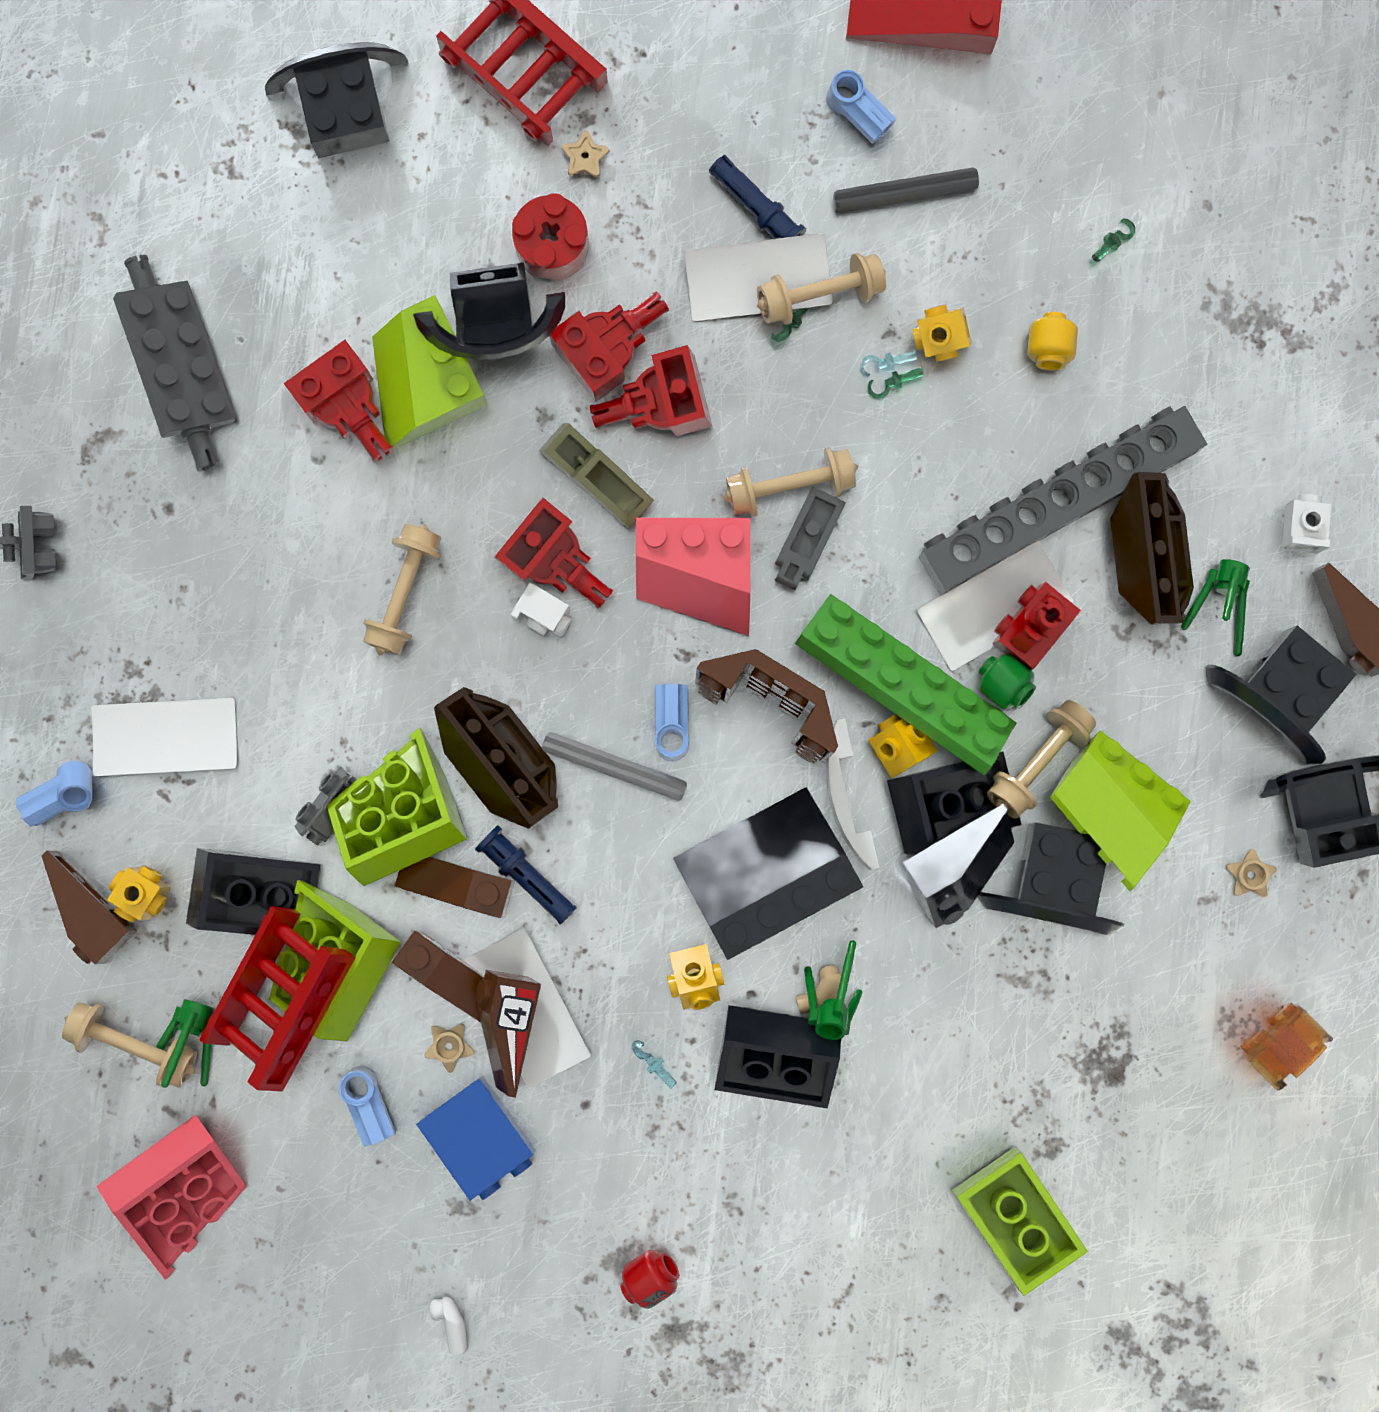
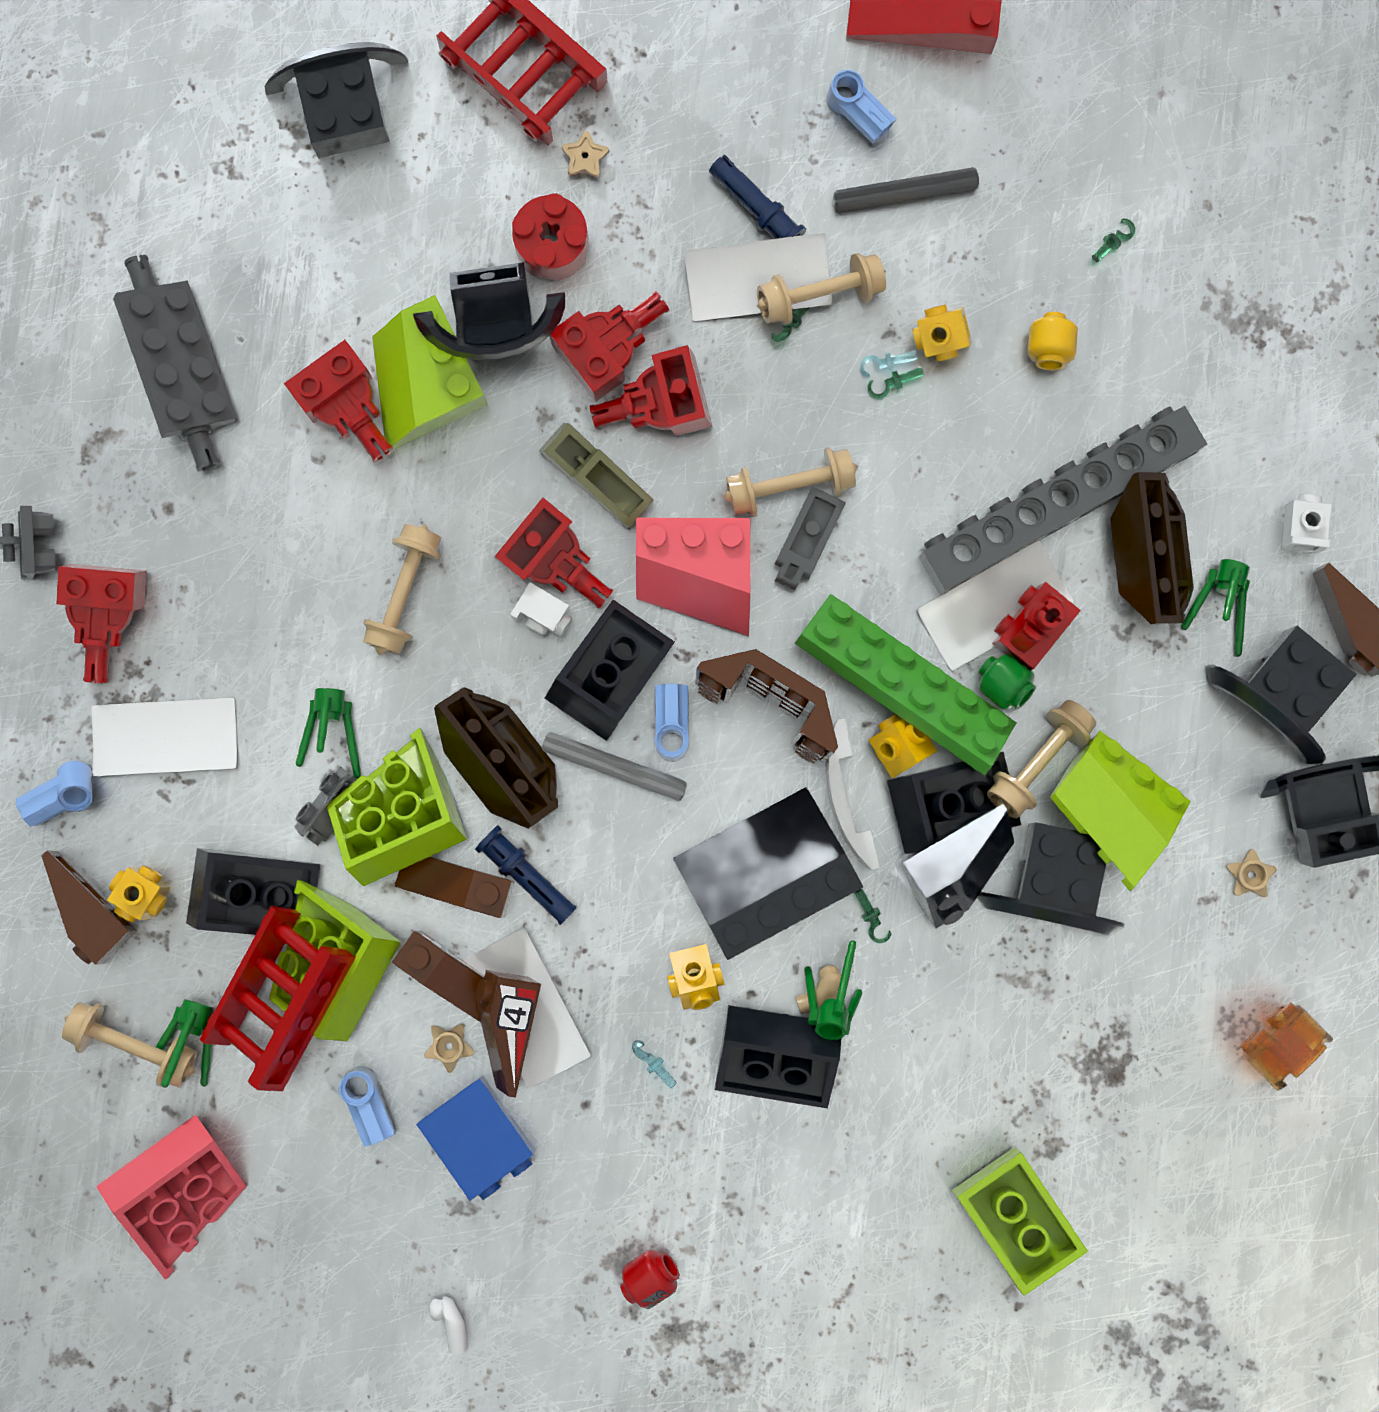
none -> red brick [56,564,147,683]
none -> green plant [295,688,361,779]
none -> black slope [544,600,675,741]
none -> clear green hand [855,889,892,943]

